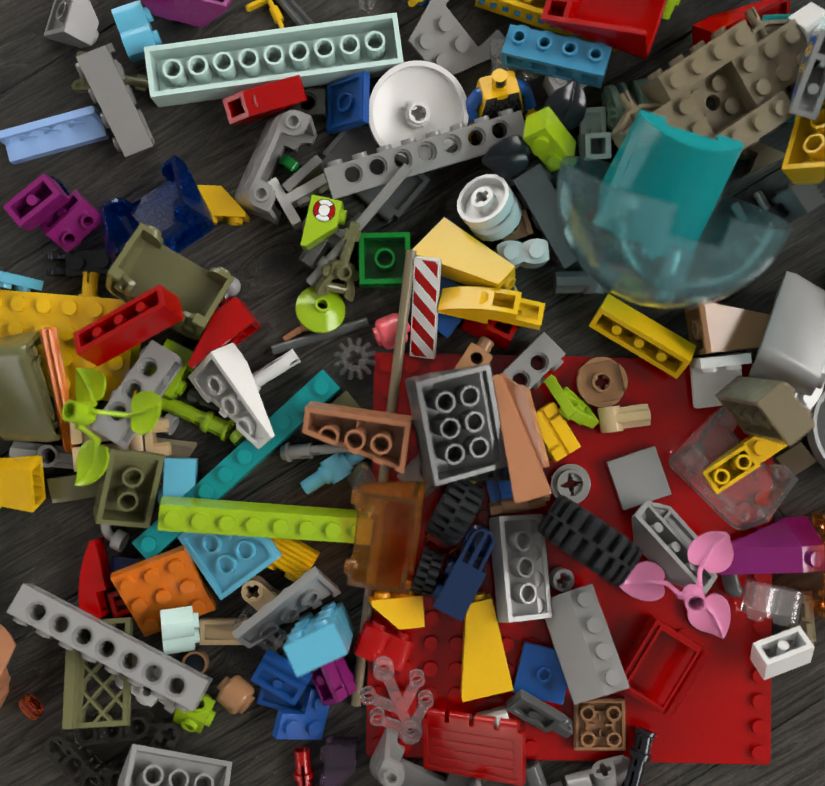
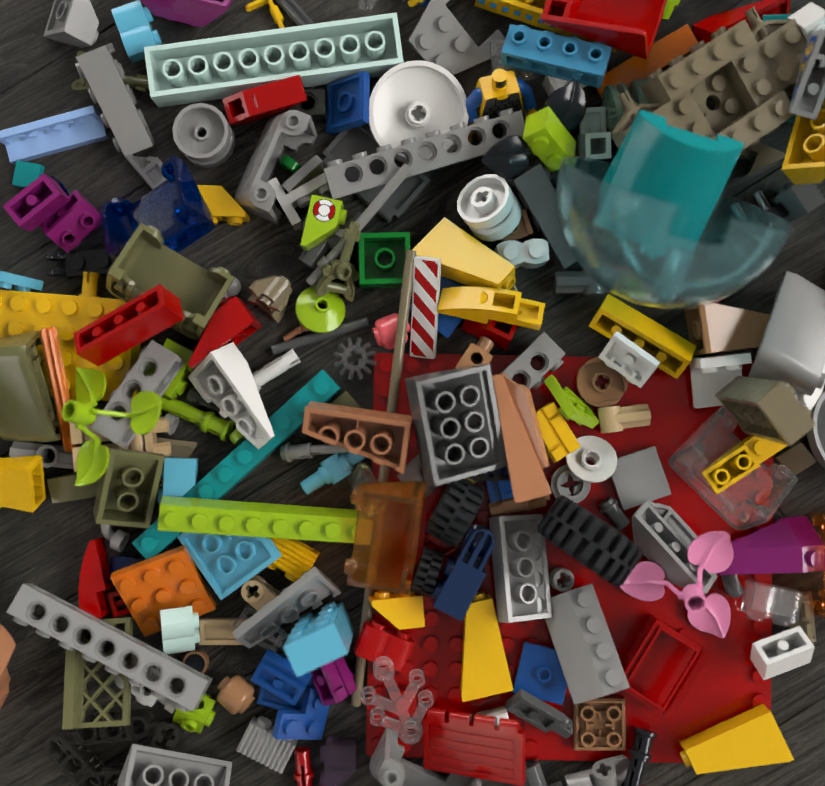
clear red tile [18,694,44,721] -> none
none -> teal tile [12,160,44,188]
none -> light grey tile [125,155,175,194]
none -> light grey wheel [172,103,235,168]
none -> light grey brick [236,716,298,774]
none -> dark tan brick [247,275,292,323]
none -> white dish [566,436,617,483]
none -> orange slope [595,24,698,98]
none -> white bracket [598,331,660,388]
none -> dark grey pin [599,497,630,530]
none -> yellow slope [679,704,794,774]

